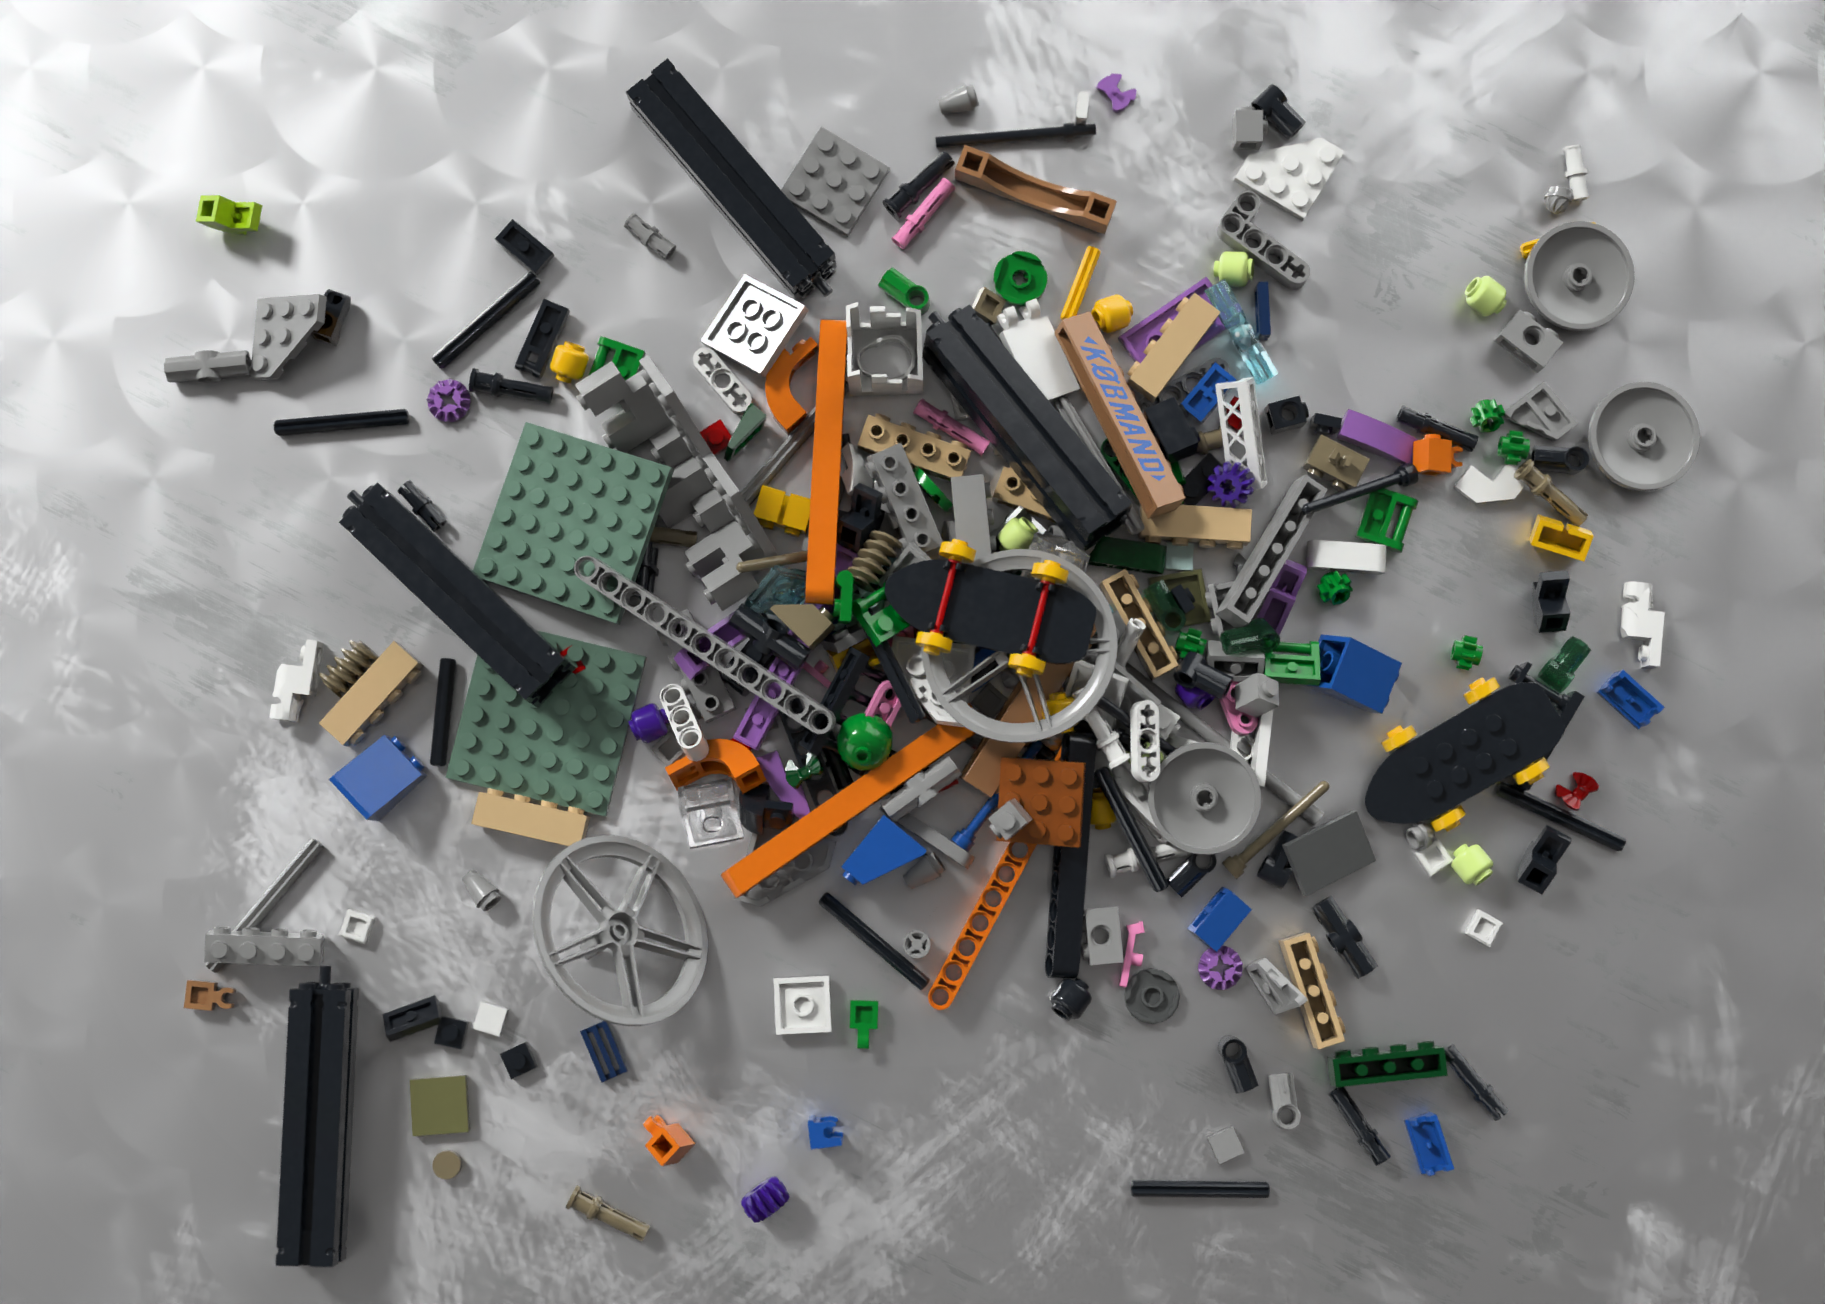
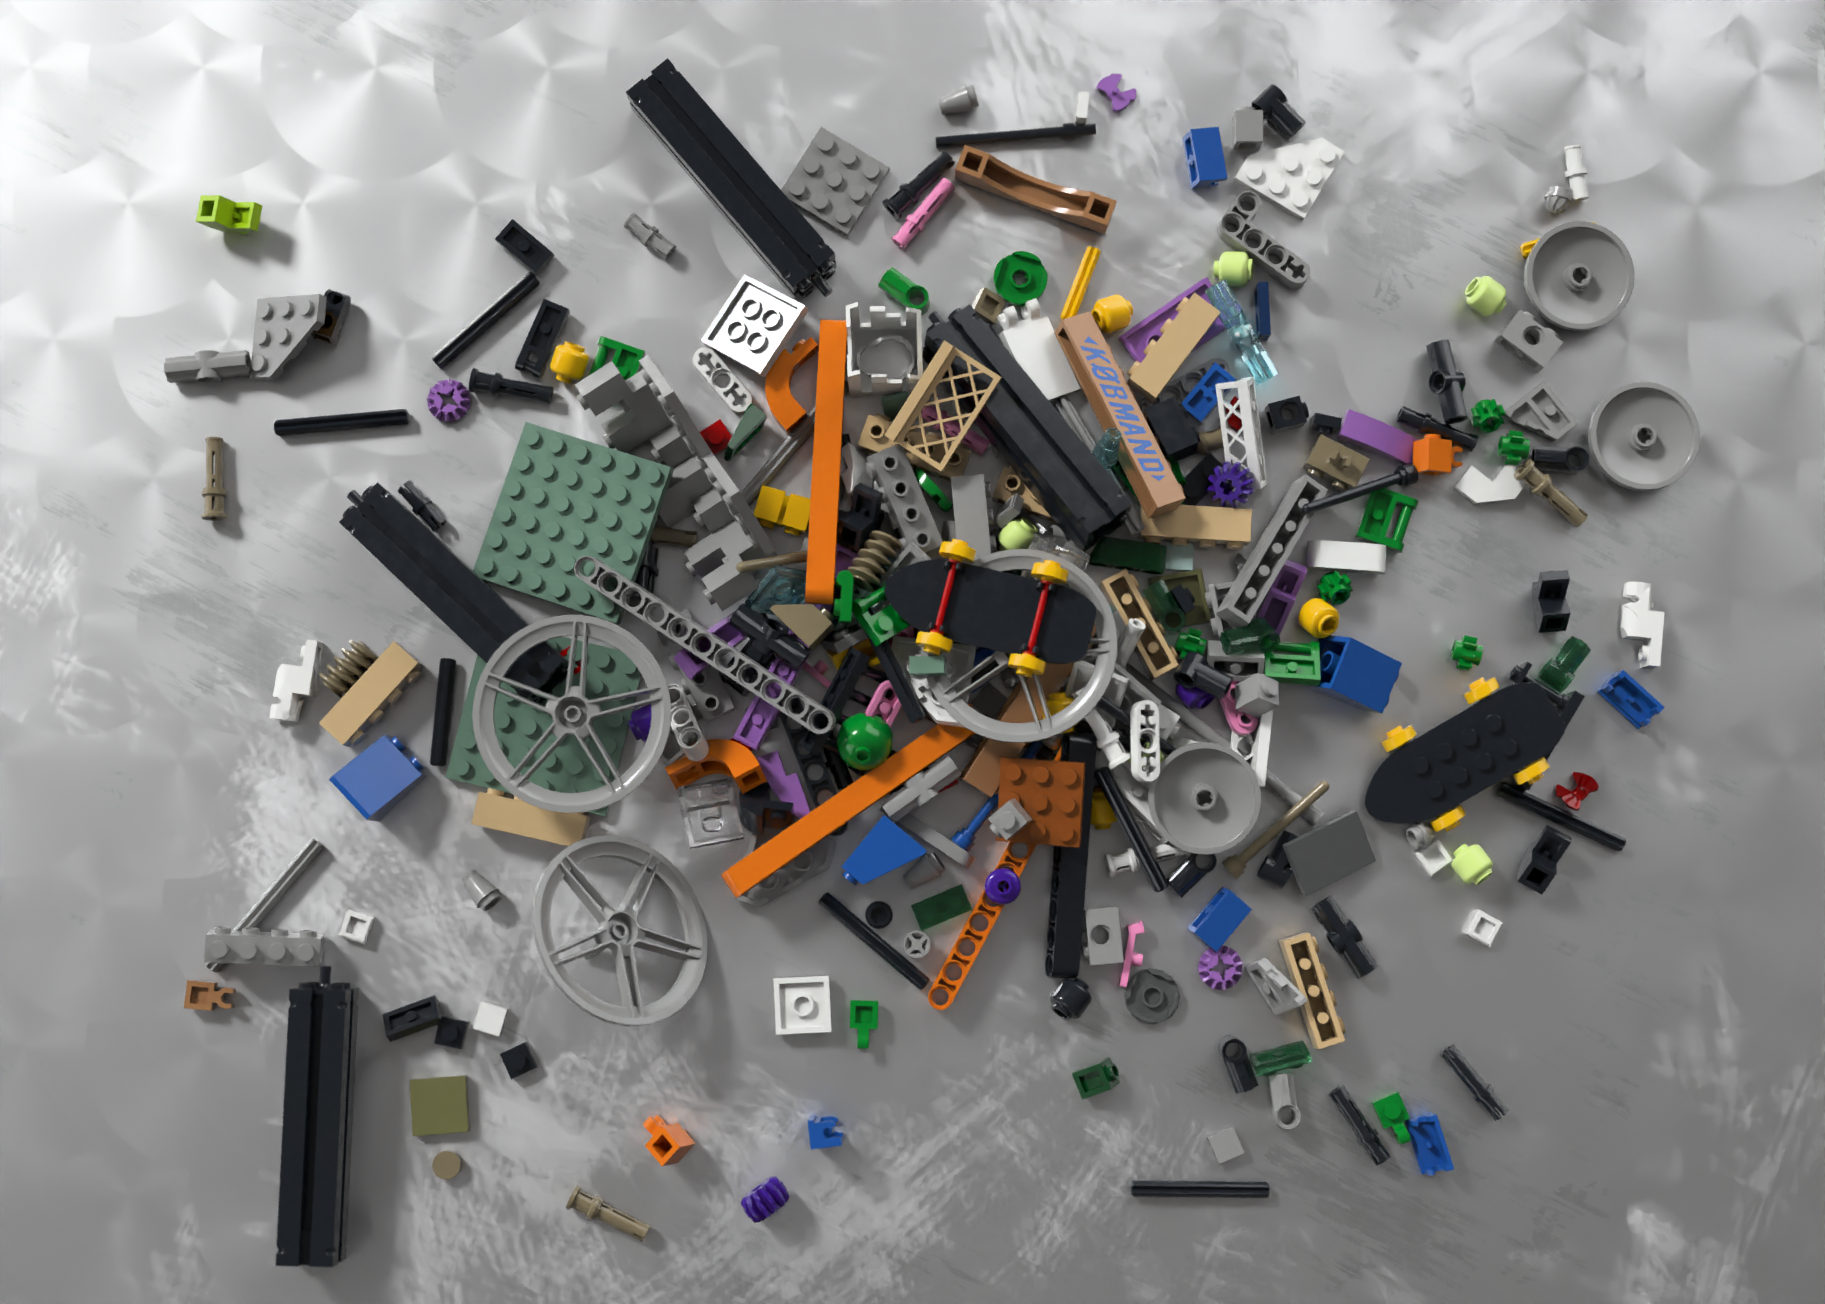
dark blue tile [580,1021,628,1083] -> none
dark green piece [785,752,823,789] -> none
dark green brick [1327,1041,1448,1087] -> none
yellow piece [1529,514,1594,561] -> none
none -> dark tan pin [201,437,227,521]
none -> light grey wheel [472,615,671,813]
none -> black plate [865,901,893,929]
none -> sand green slope [881,391,909,421]
none -> tan fence [885,341,1002,472]
none -> sand green piece [909,655,946,677]
none -> clear green plate [911,884,972,931]
none -> dark purple head [984,868,1021,905]
none -> light grey tile [994,493,1024,528]
none -> dark green bracket [1072,1057,1120,1100]
none -> clear light blue cone [1091,428,1122,469]
none -> blue hinge [1182,127,1228,190]
none -> clear green plate [1249,1040,1312,1076]
none -> yellow head [1298,598,1339,638]
none -> green plate [1371,1092,1411,1145]
none -> black piece [1426,340,1468,424]

